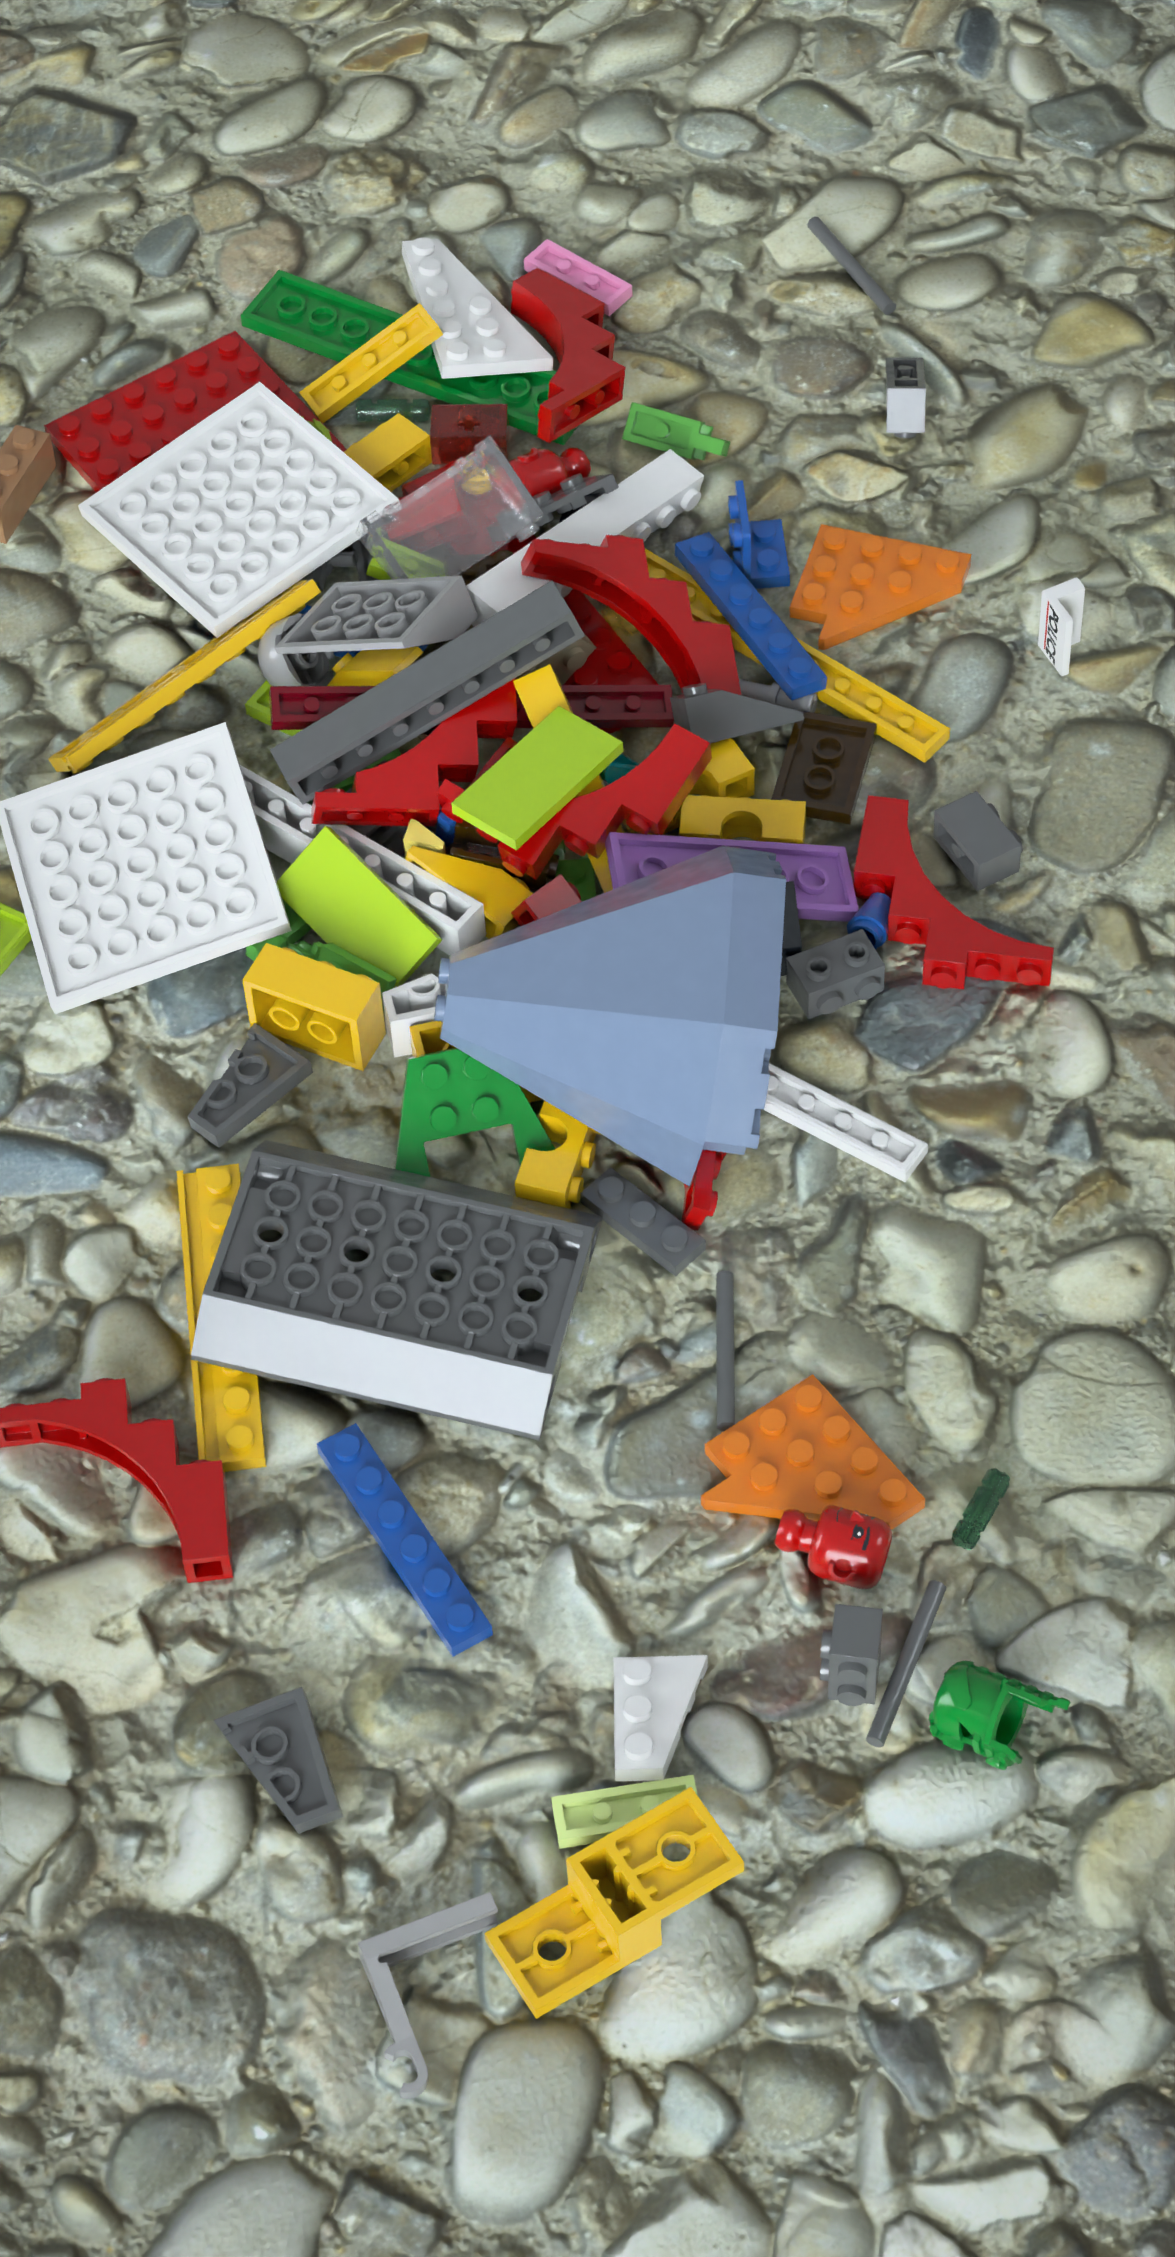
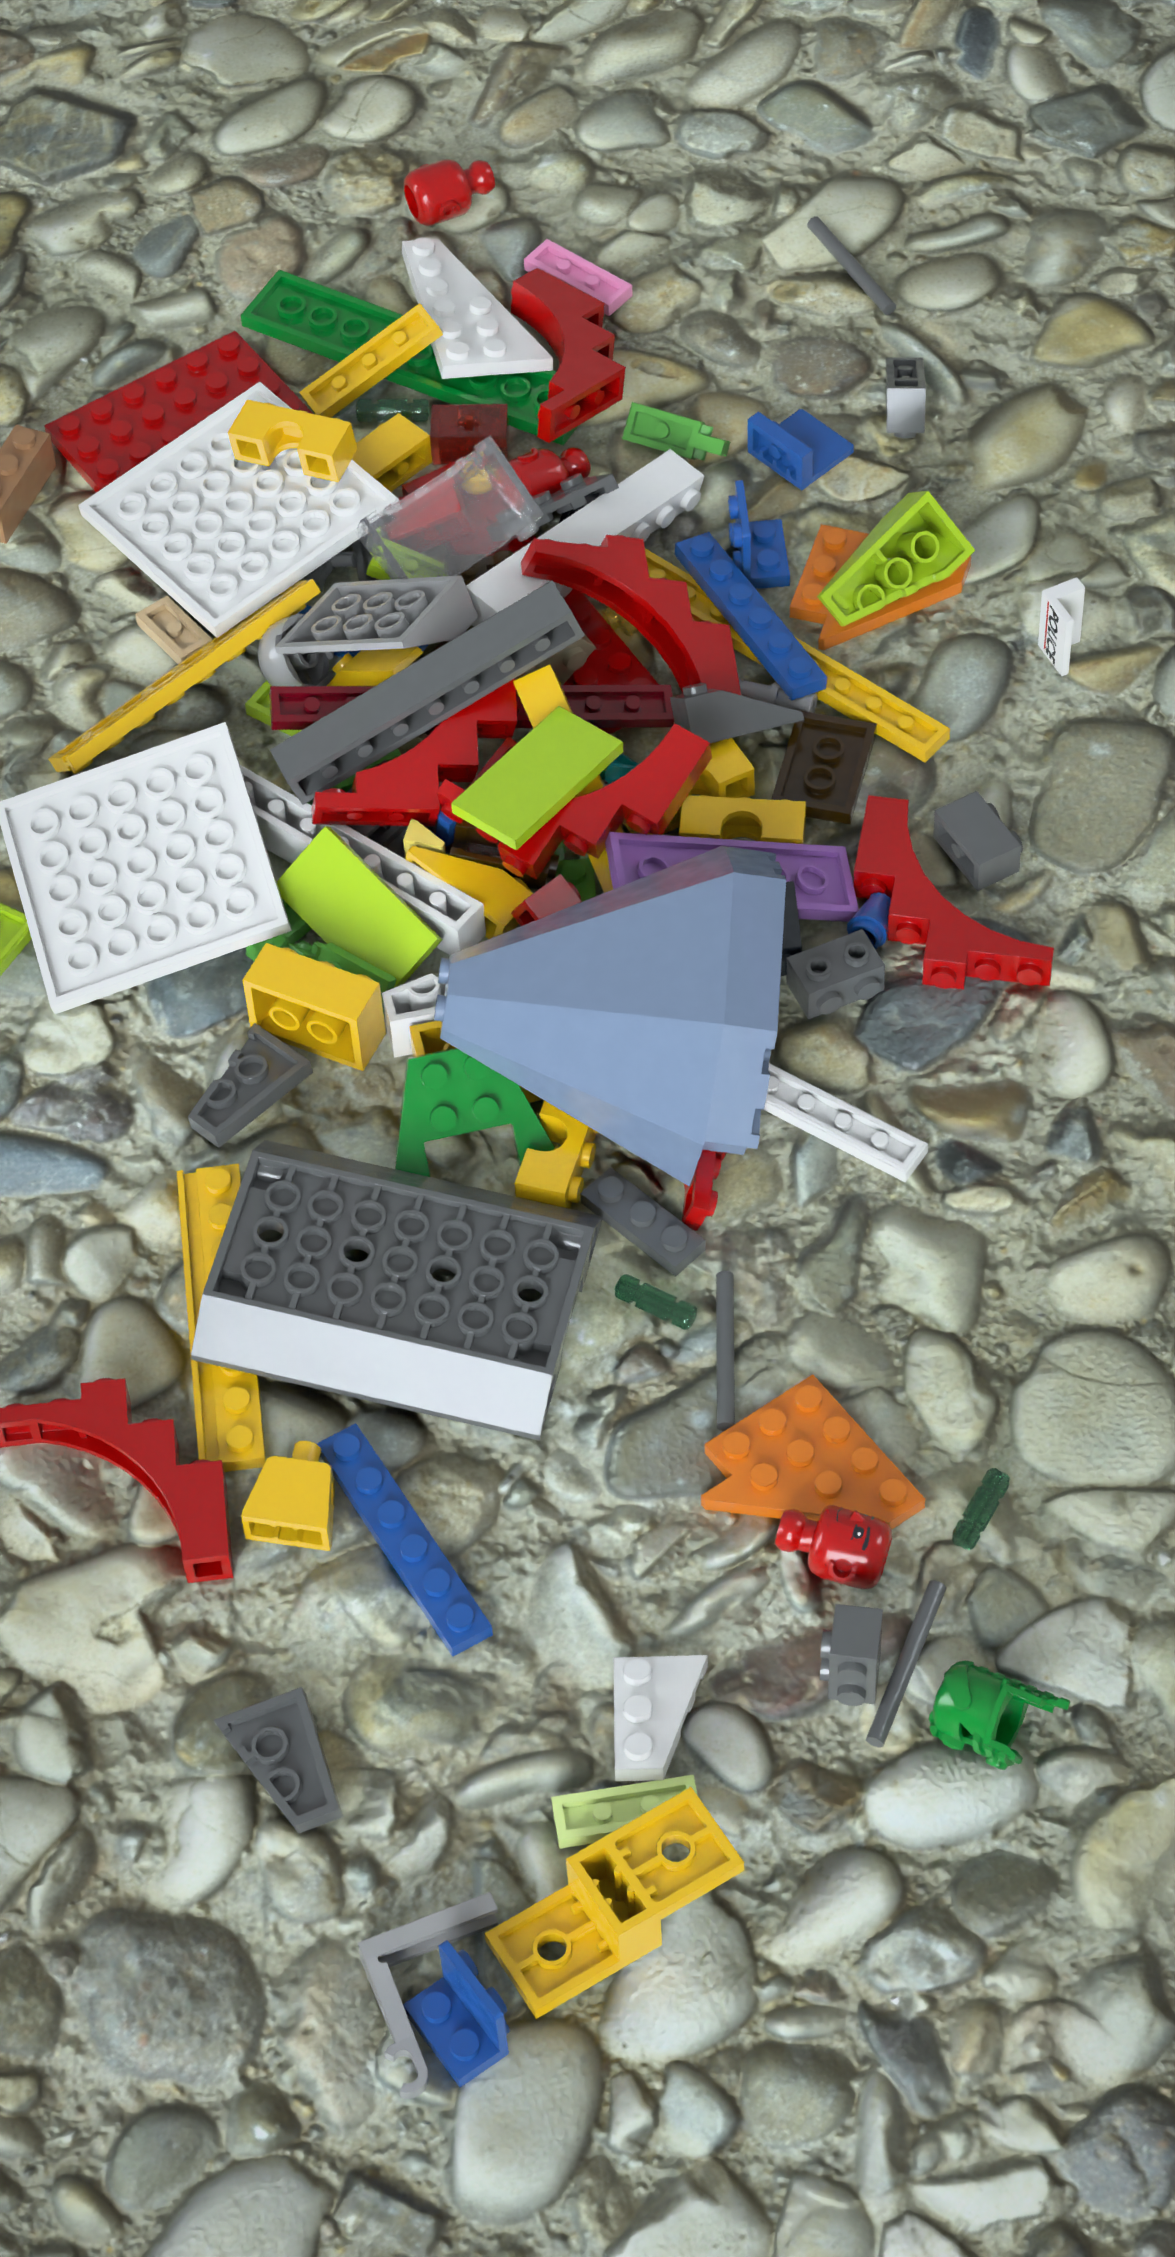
none -> tan plate [135,596,212,664]
none -> yellow arch [228,399,358,482]
none -> yellow torso [241,1441,335,1551]
none -> blue bracket [403,1940,510,2087]
none -> red piece [404,159,495,226]
none -> clear green axle [614,1274,697,1330]
none -> blue bracket [748,409,854,491]
none -> lime wedge [817,491,975,626]

